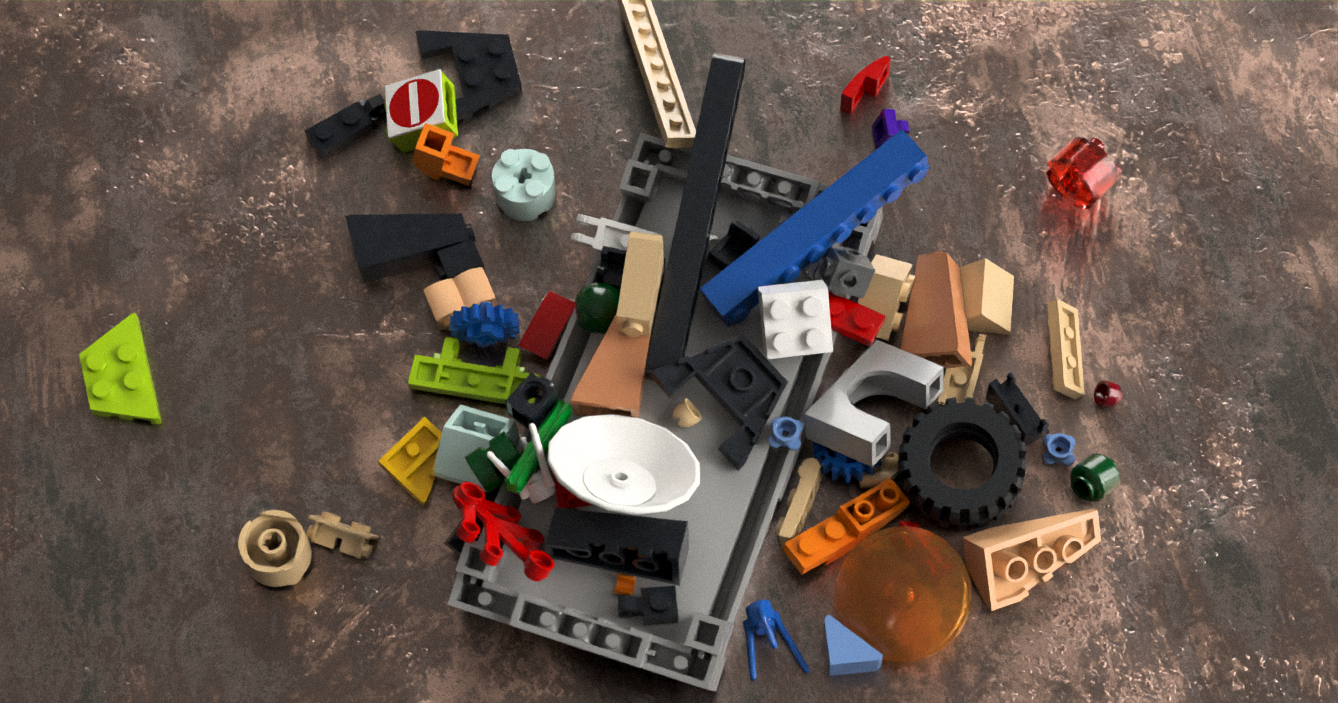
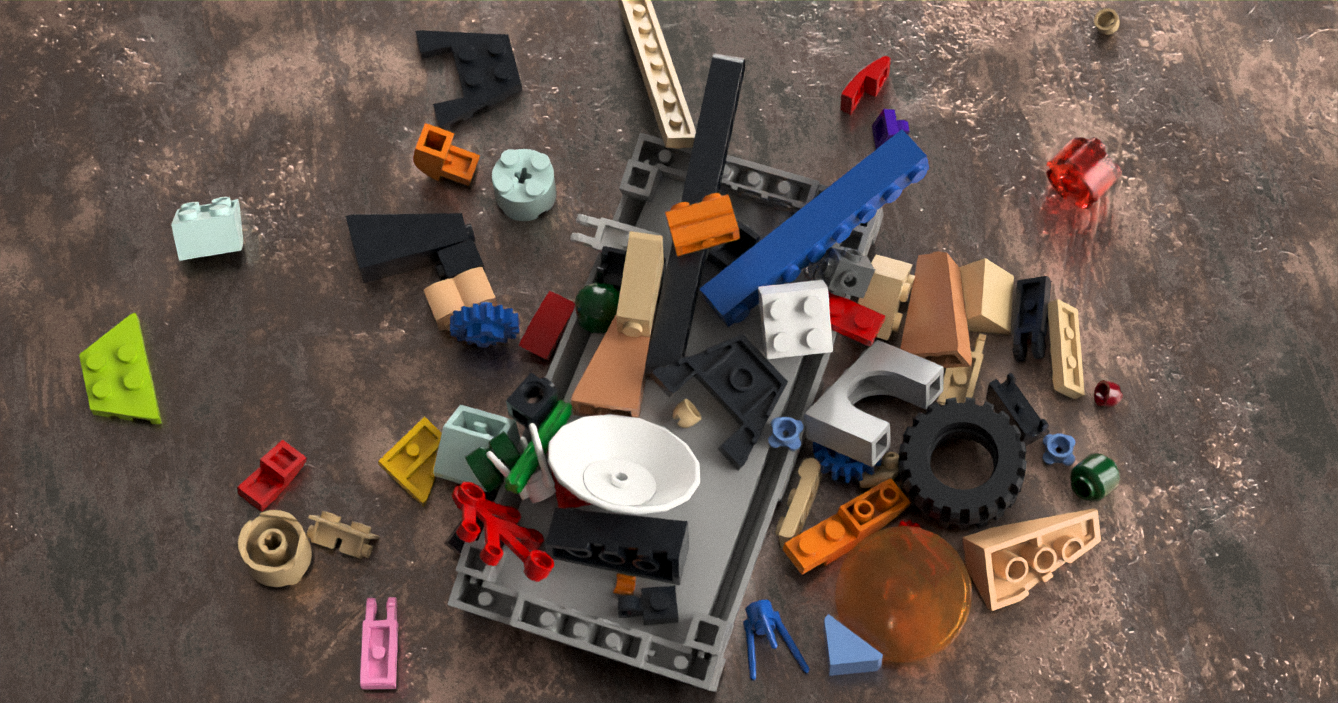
black hinge [305,94,386,158] -> none
piece [384,69,458,153] -> none
lime hinge [408,337,541,404] -> none
none -> light aqua slope [171,197,243,261]
none -> red slope [237,440,307,512]
none -> bright pink hinge [360,597,398,690]
none -> orange brick [665,193,740,256]
none -> black hinge [1012,276,1052,362]
none -> tan hinge [1094,8,1120,35]

